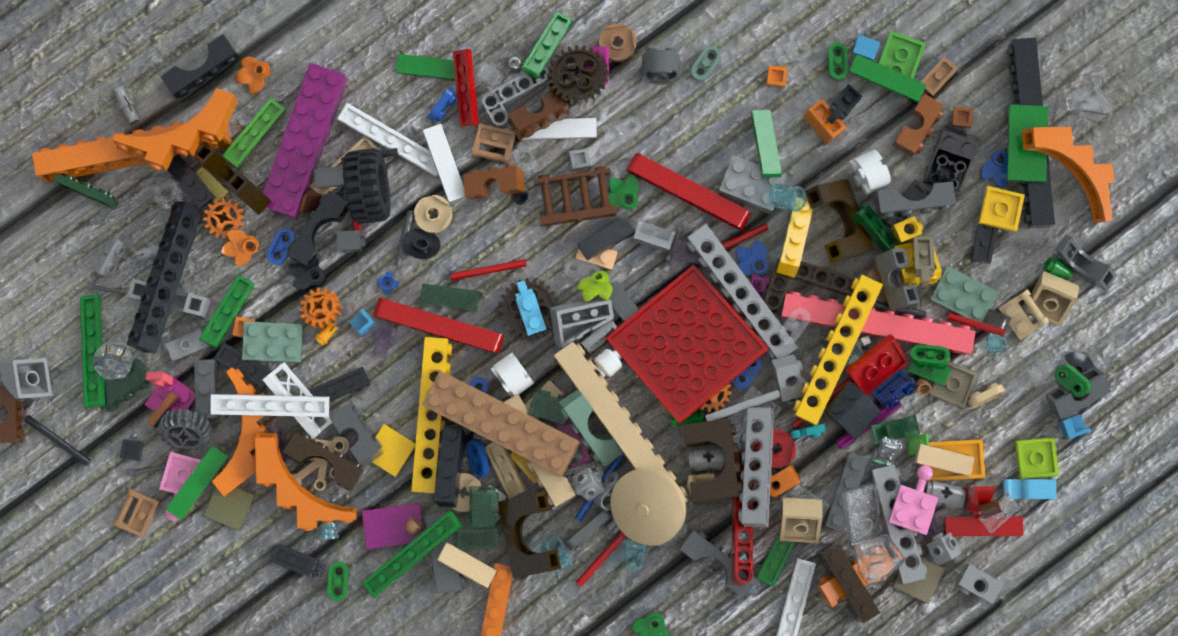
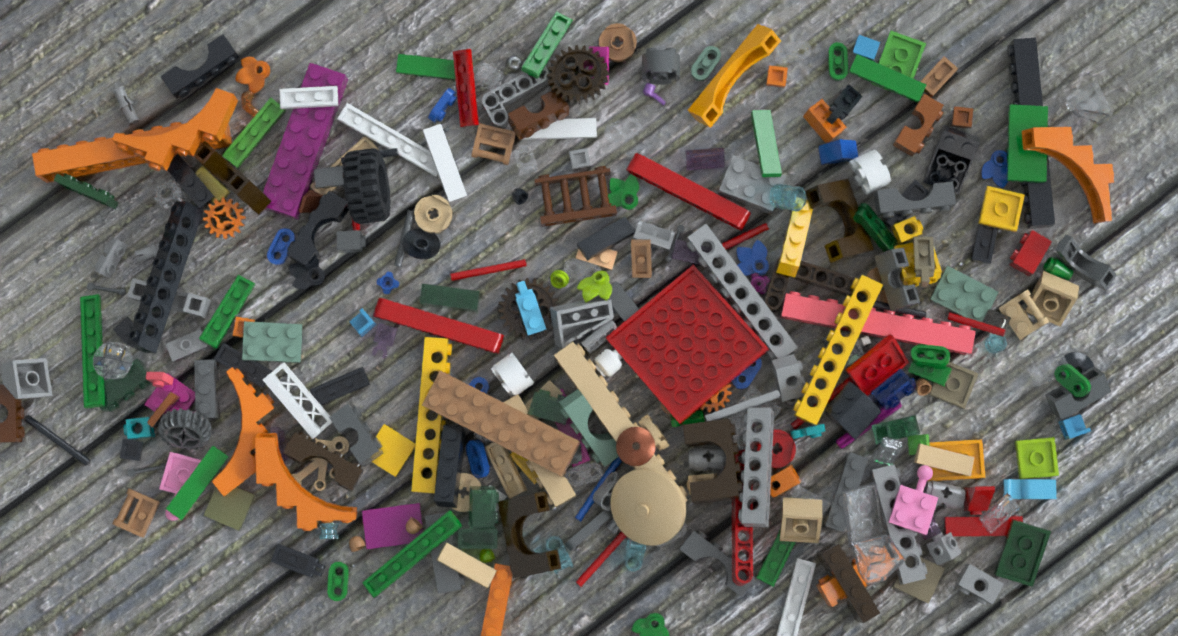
white plate [211,394,330,417] -> none
orange plate [221,229,259,266] -> none
orange gear [299,287,342,329] -> none
light orange pin [314,322,338,346] -> none
dark orange arch [463,164,525,199] -> none
light grey brick [572,467,605,501] -> none
clear plate [779,308,810,344] -> none
tan plate [968,383,1006,409] -> none
reddish brown tile [978,499,1002,519] -> none
none -> black plate [113,317,134,344]
none -> teal brick [124,417,155,440]
none -> clear orange arm [241,90,259,118]
none -> white tile [279,86,338,109]
none -> medium nougat hinge [349,536,366,552]
none -> clear neon green hinge [479,548,495,563]
none -> lime plate [550,270,569,289]
none -> copper dish [616,427,655,466]
none -> medium nougat plate [631,239,652,278]
none -> tan plate [639,414,670,451]
none -> medium lavender hand [643,83,666,106]
none -> clear purple plate [686,147,725,171]
none -> light orange arch [687,24,781,128]
none -> blue slope [818,139,858,165]
none -> dark green plate [994,519,1051,587]
none -> red brick [1009,230,1052,277]

